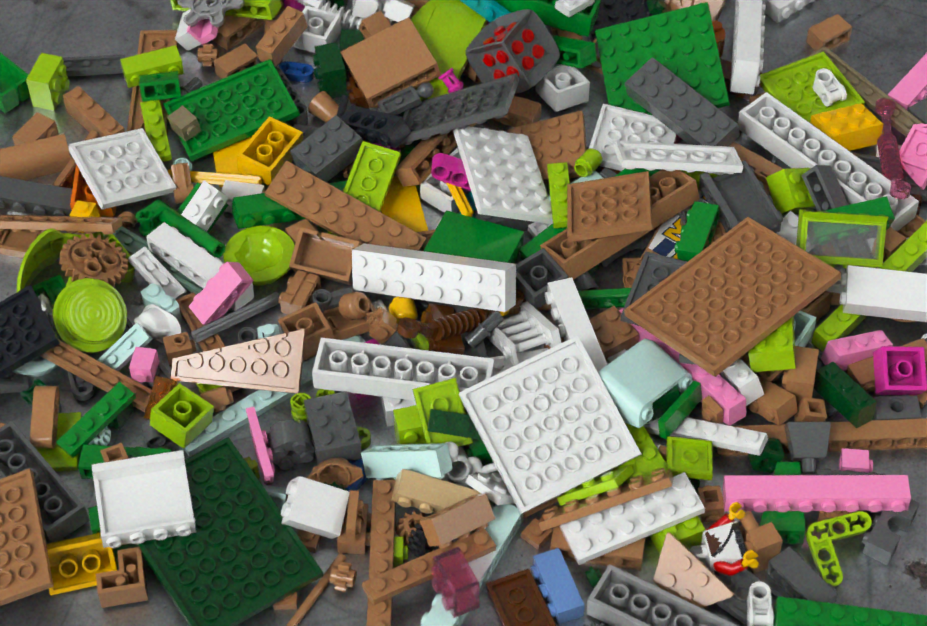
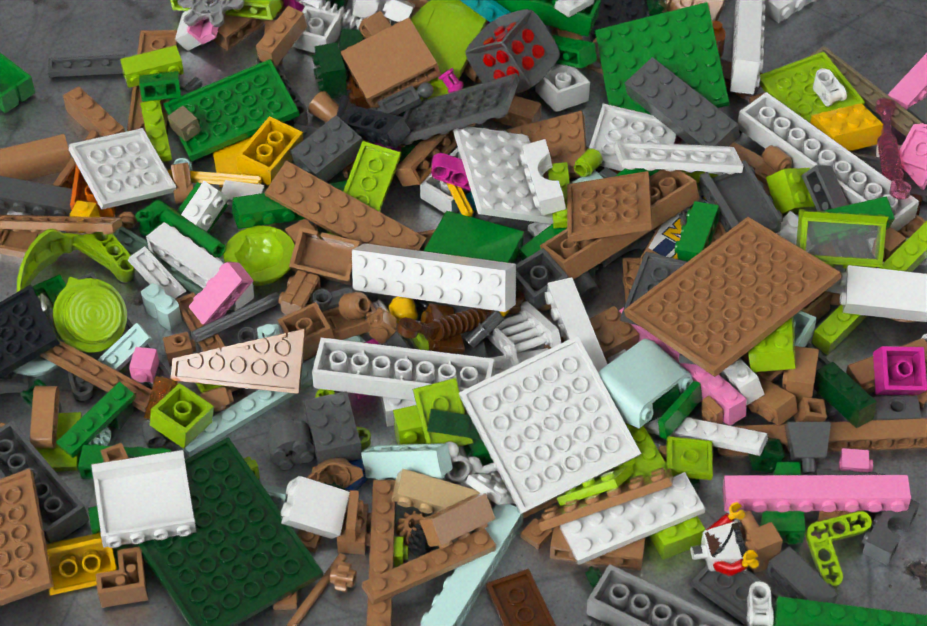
medium nougat brick [12,112,59,145] -> none
lime brick [26,53,70,111] -> none
medium nougat gear [59,233,128,287] -> none
white piece [134,304,181,344] -> none
medium nougat gear [198,44,219,67] -> none
medium nougat brick [214,43,258,79] -> none
bright pink wing [246,406,275,485] -> none
blue beam [279,61,314,83] -> none
lime wheel [290,393,311,423] -> none
yellow tile [381,176,428,232] -> none
clear pink brick [431,546,479,618] -> none
medium blue brick [530,548,584,625] -> none
green tile [578,288,631,309] -> none
wing [653,532,735,608] -> none
medium nougat brick [697,485,725,523] -> none
medium nougat brick [806,14,852,51] -> none
bright pink brick [821,330,893,371] -> none
none -> white arch [520,139,566,216]
none -> medium nougat brick [762,145,792,172]

